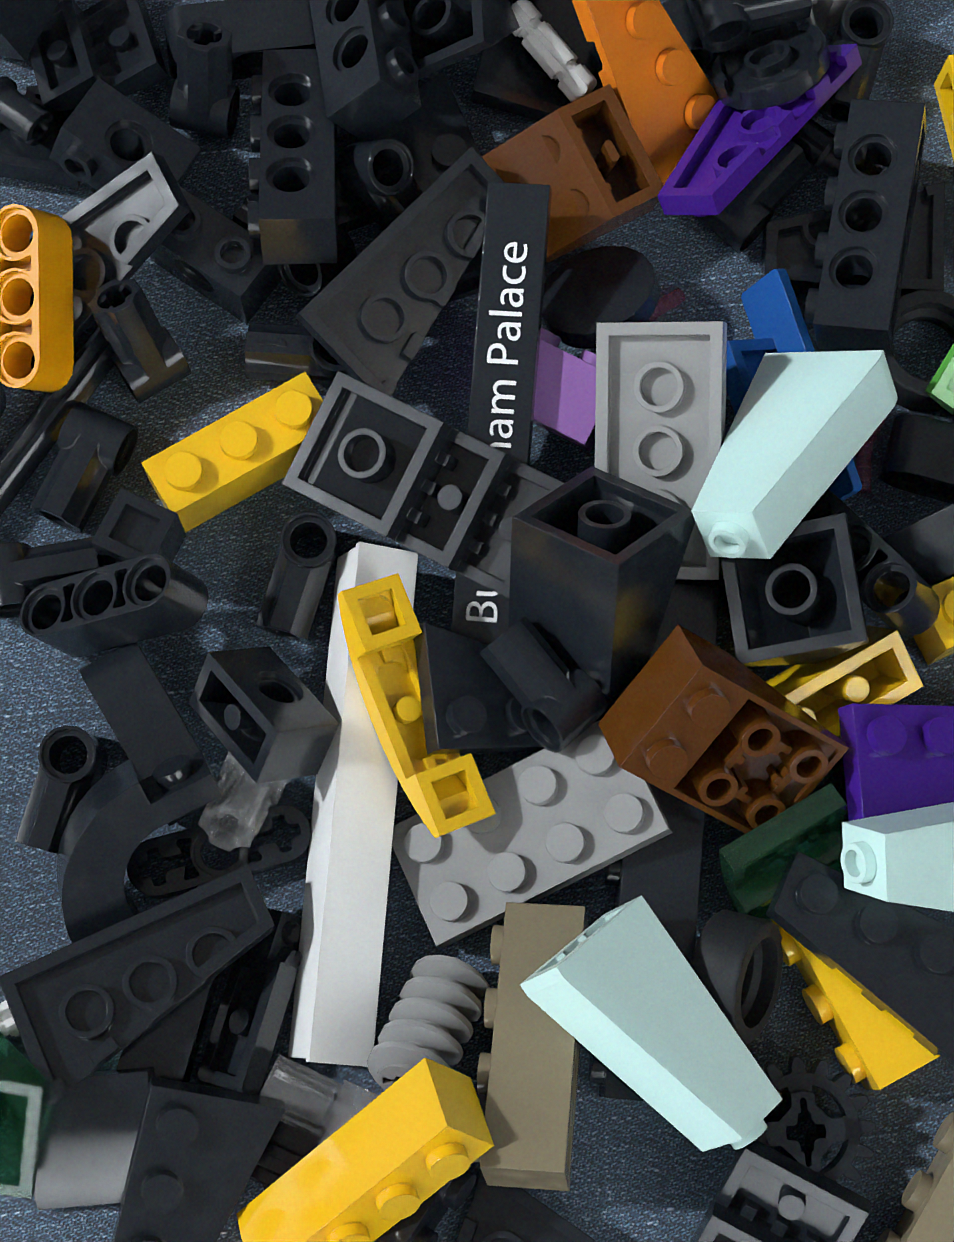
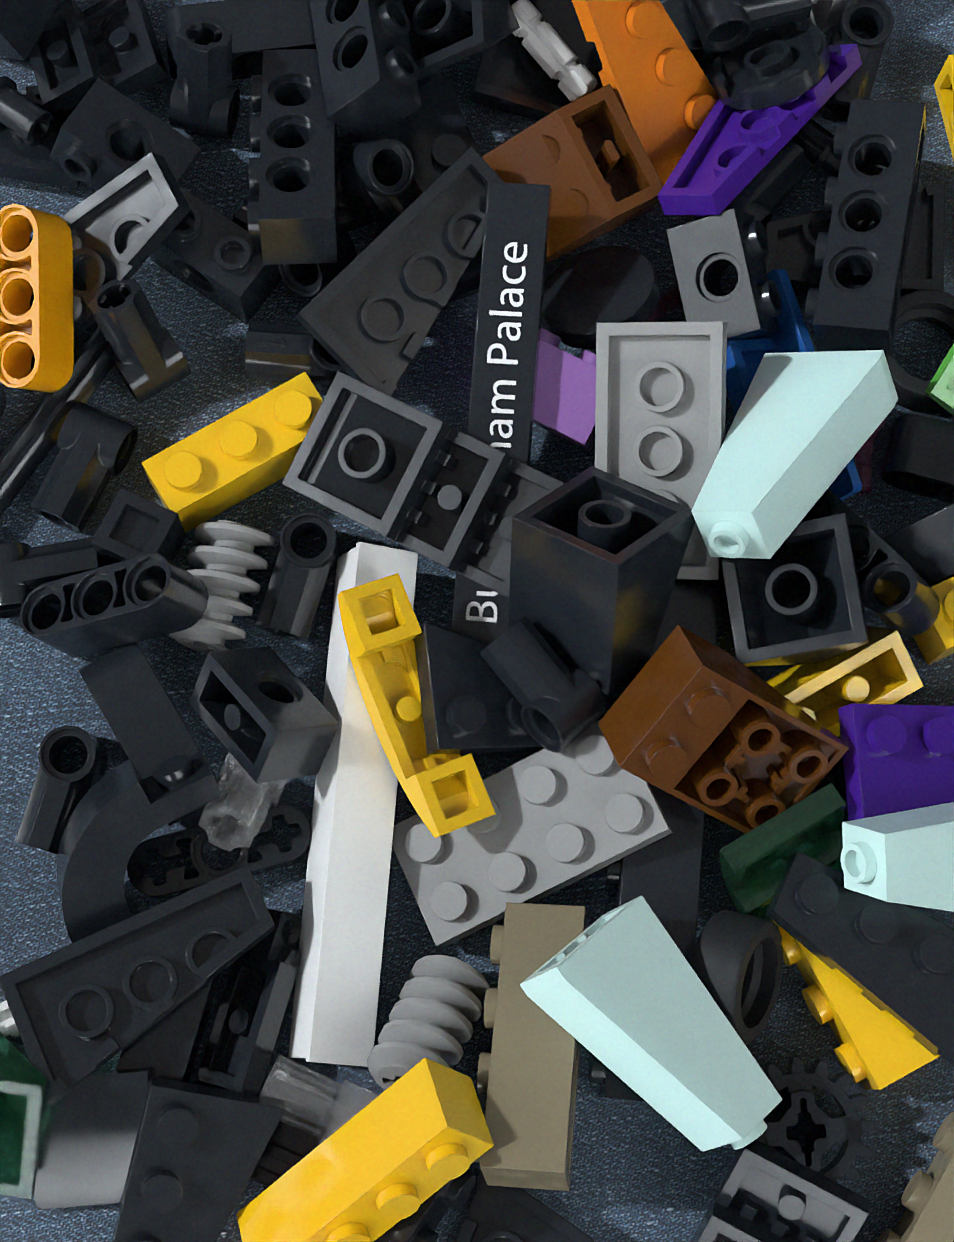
none -> light grey piece [168,520,275,654]
none -> brick [666,209,782,341]

